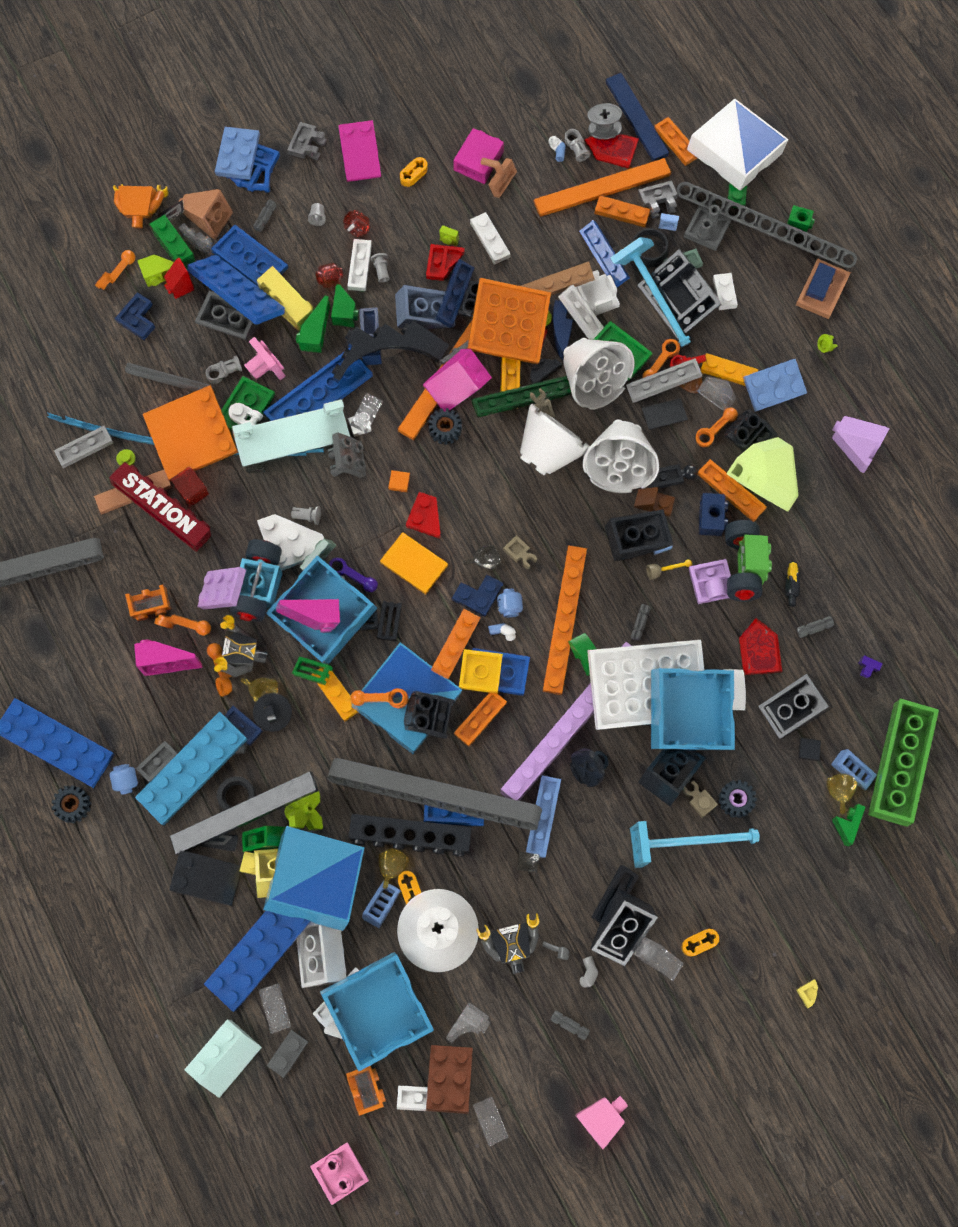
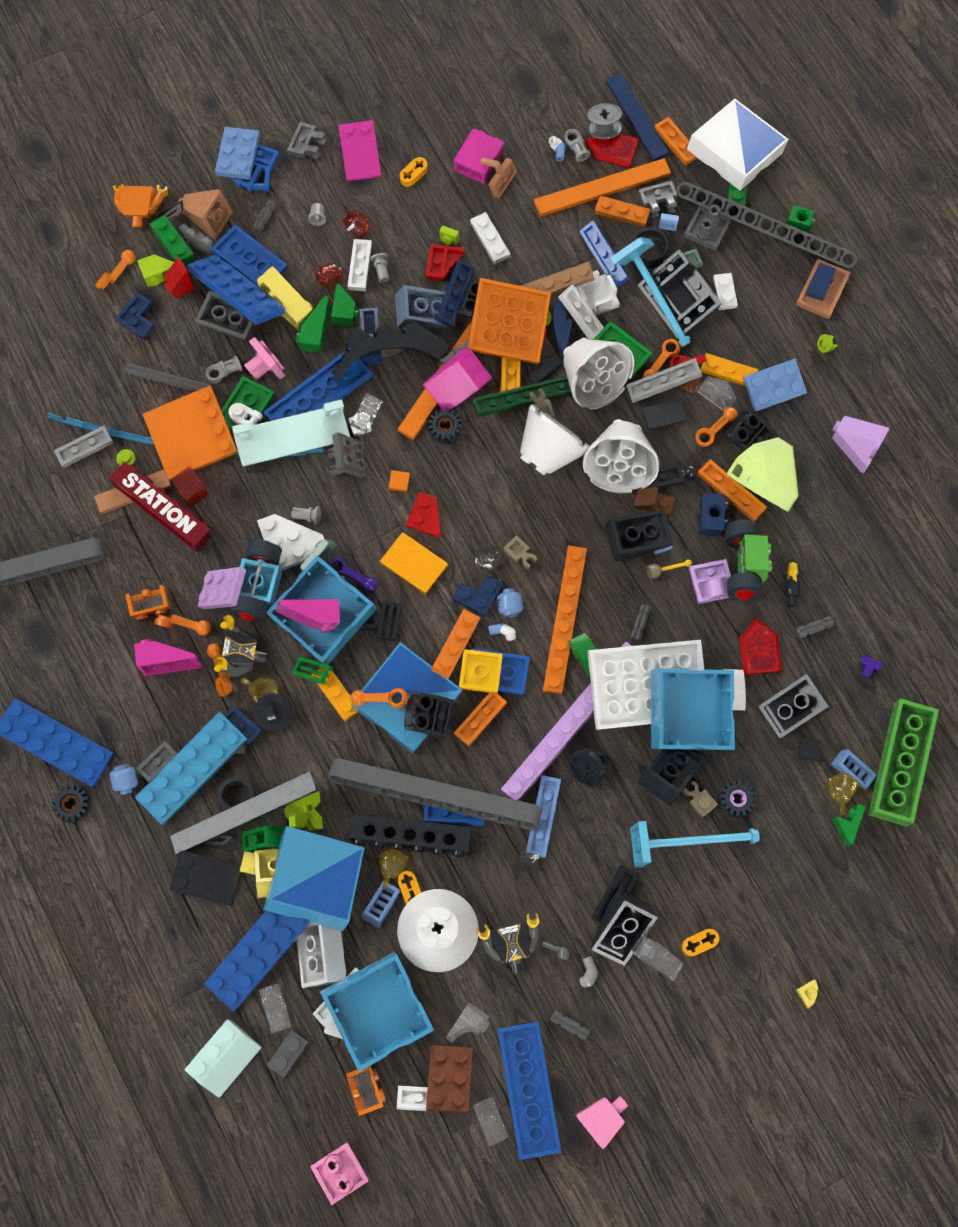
none -> blue plate [498,1022,561,1160]

